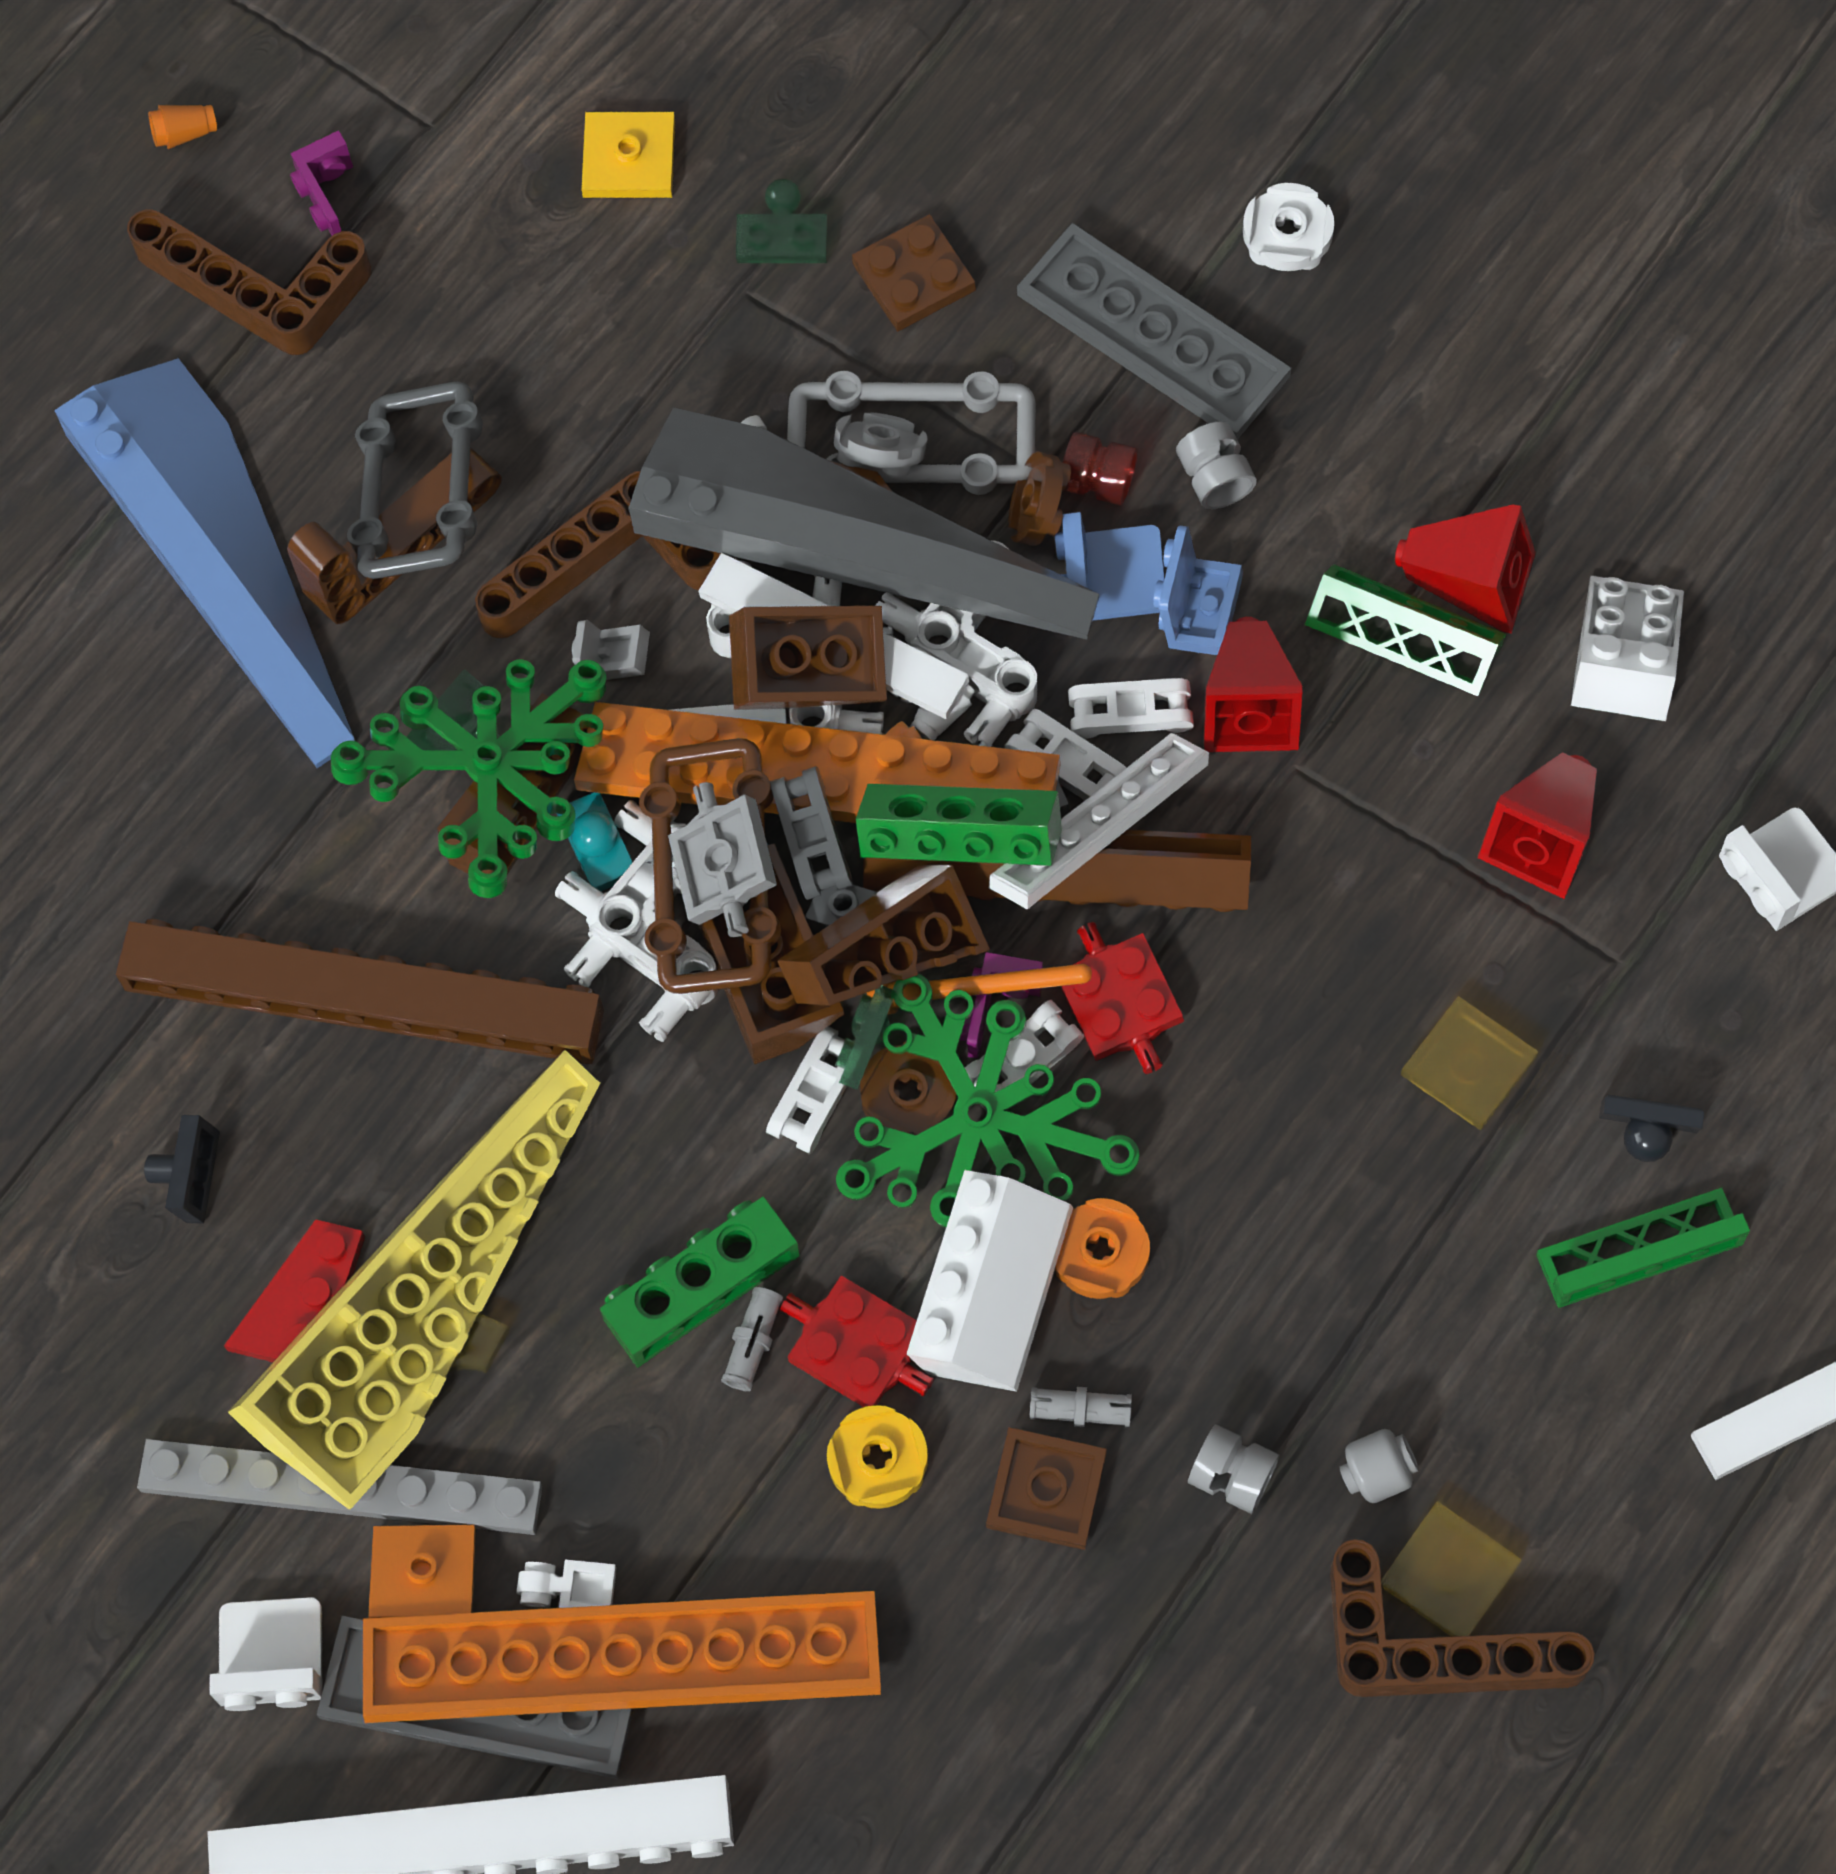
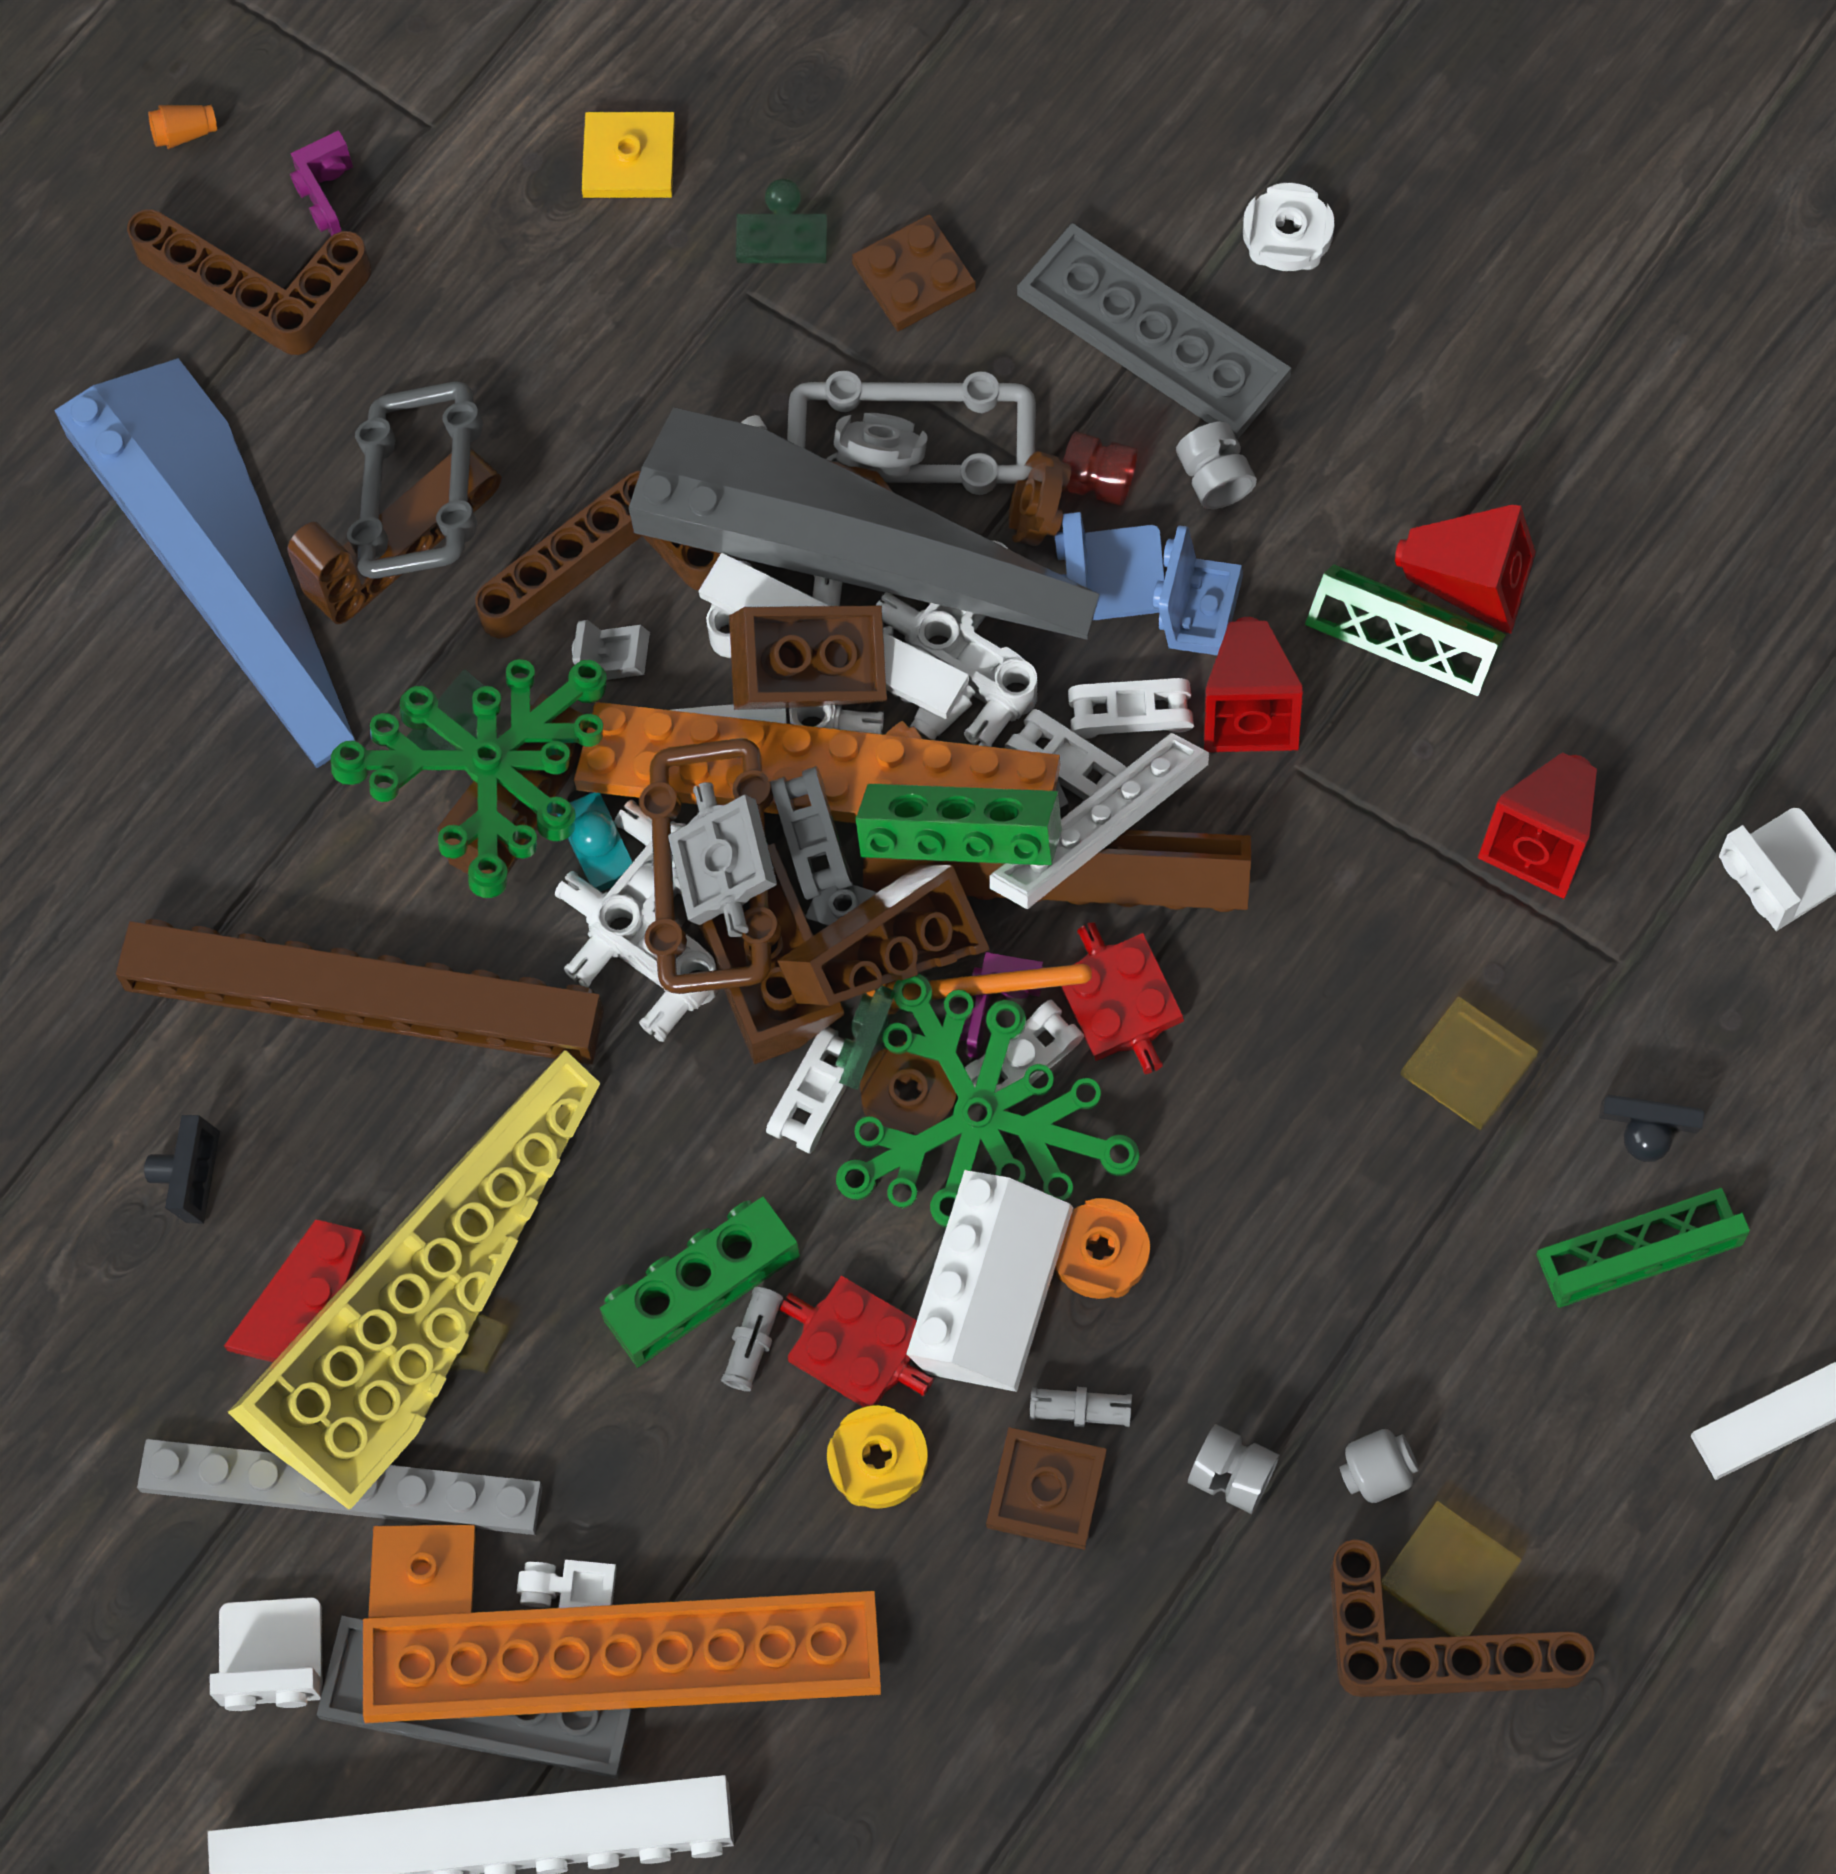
white slope [1571,576,1684,721] -> none

